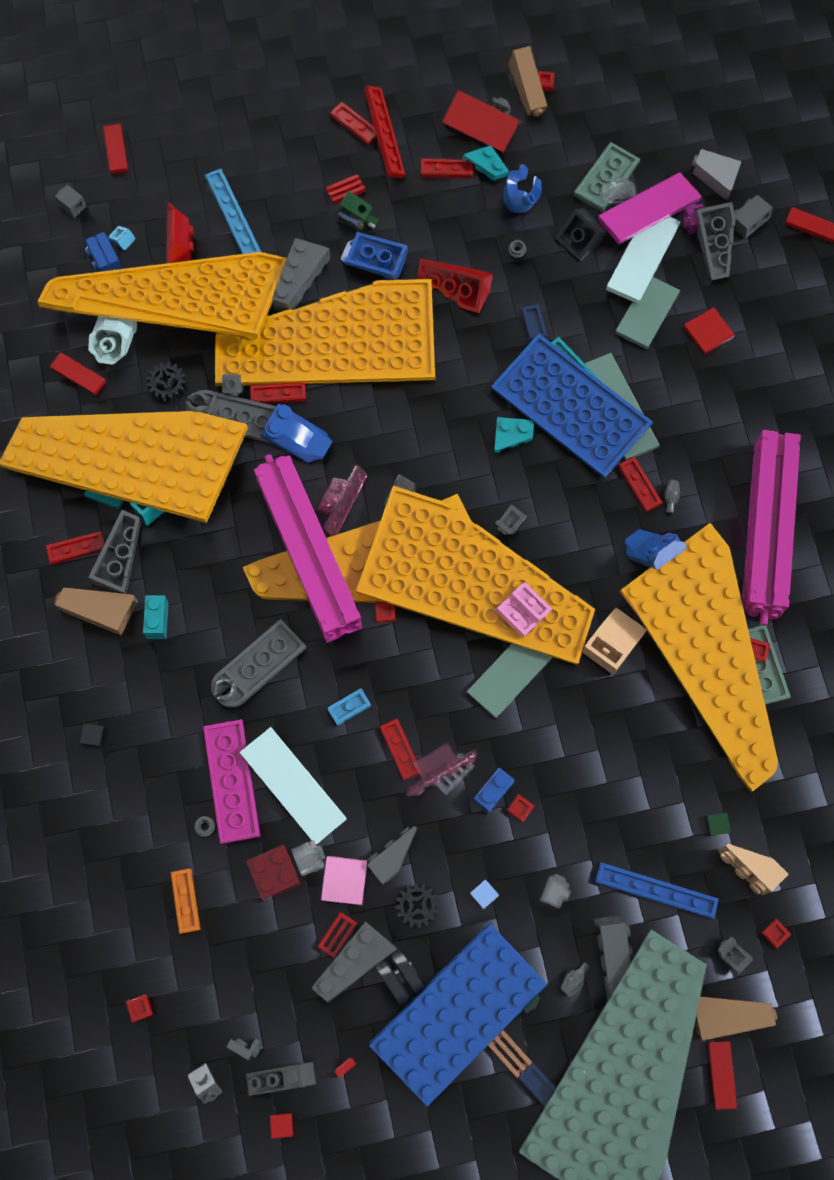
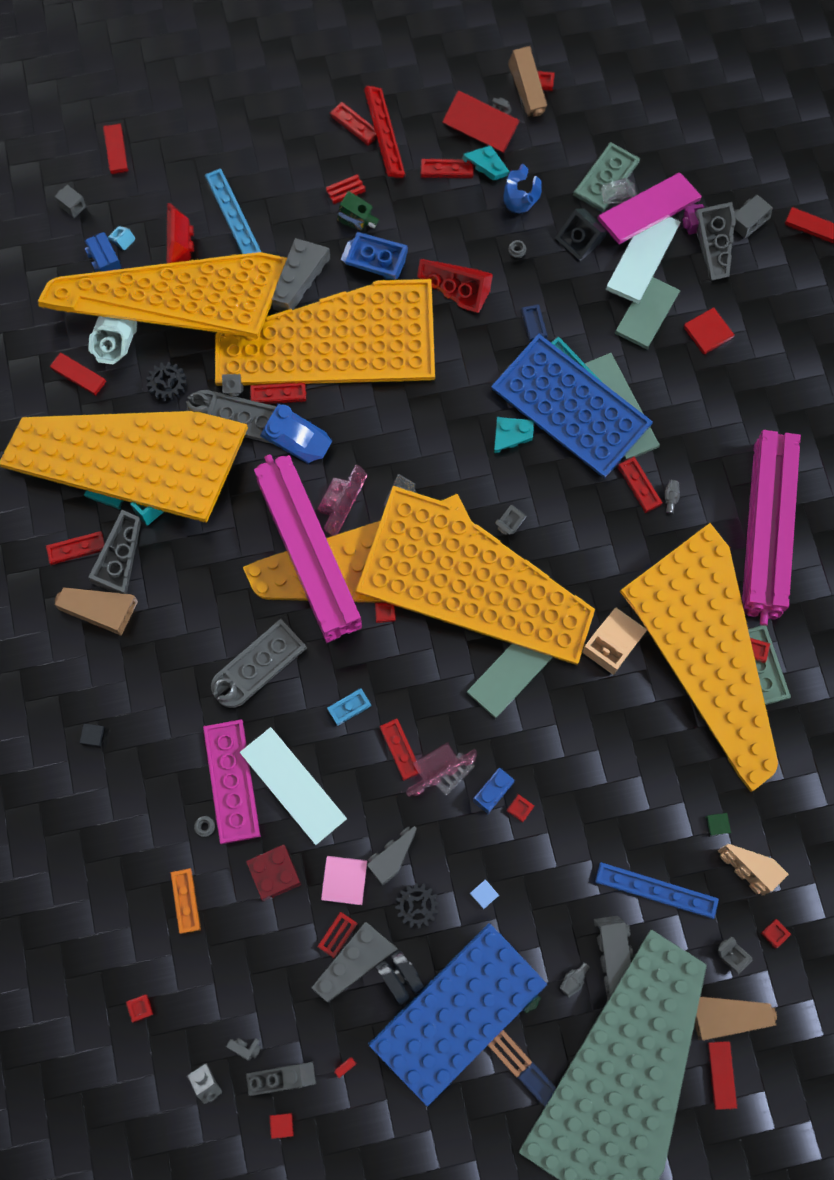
teal brick [143,595,169,639] -> none
clear brick [291,840,325,876] -> none
bright pink slope [495,582,552,638] -> none
clear brick [540,874,571,908] -> none
blue slope [624,529,687,570] -> none
light grey slope [692,149,741,200] -> none

